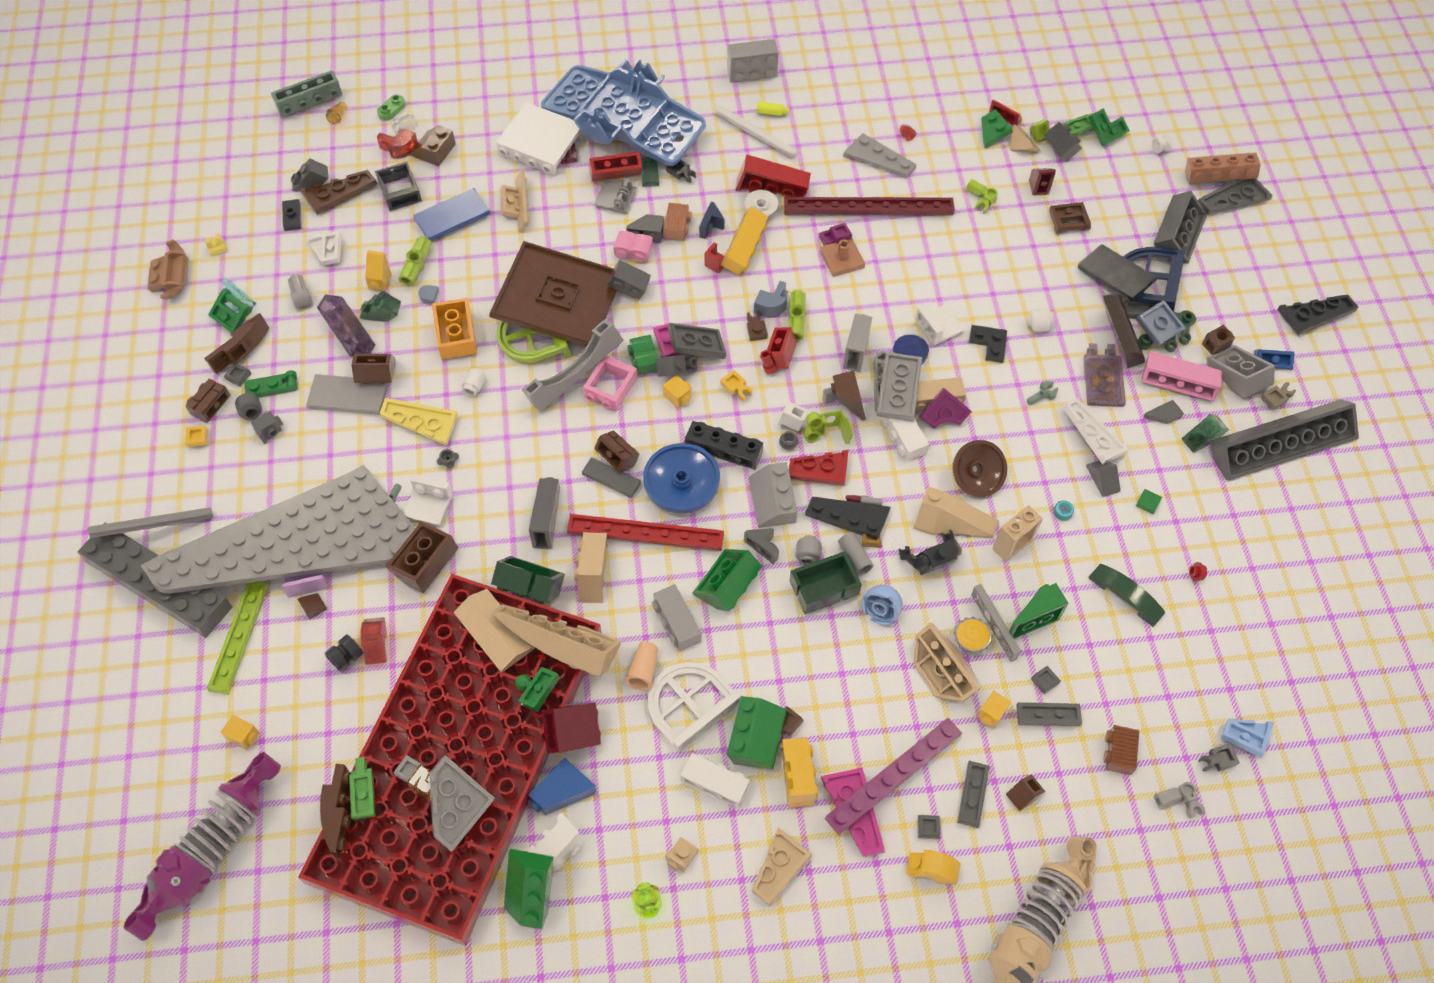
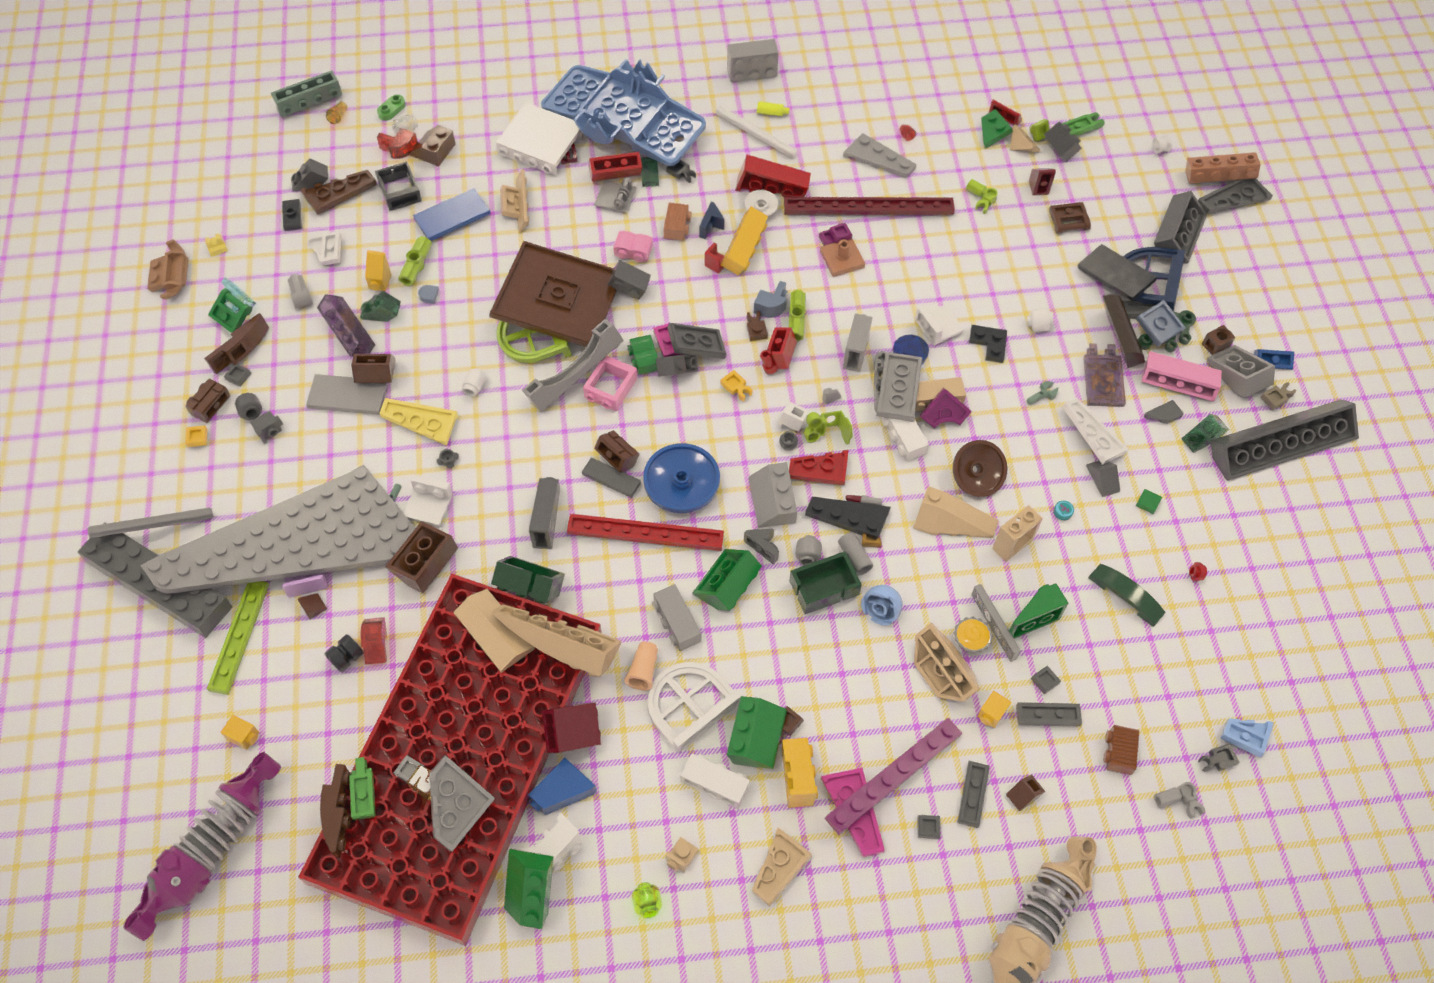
green plate [244,370,298,398] -> none
light orange brick [432,298,478,360] -> none
green plate [515,667,560,712] -> none
tan wedge [574,532,607,603] -> none
dark grey slope [626,214,664,243] -> none
yellow brick [663,375,692,408] -> none
black brick [685,420,764,470] -> none
reddish brown slope [831,370,866,421] -> none
black torso [898,529,962,575] -> none
yellow brick [906,850,961,884] -> none
green plate [1088,108,1130,146] -> none
black wing [1277,294,1359,336] -> none

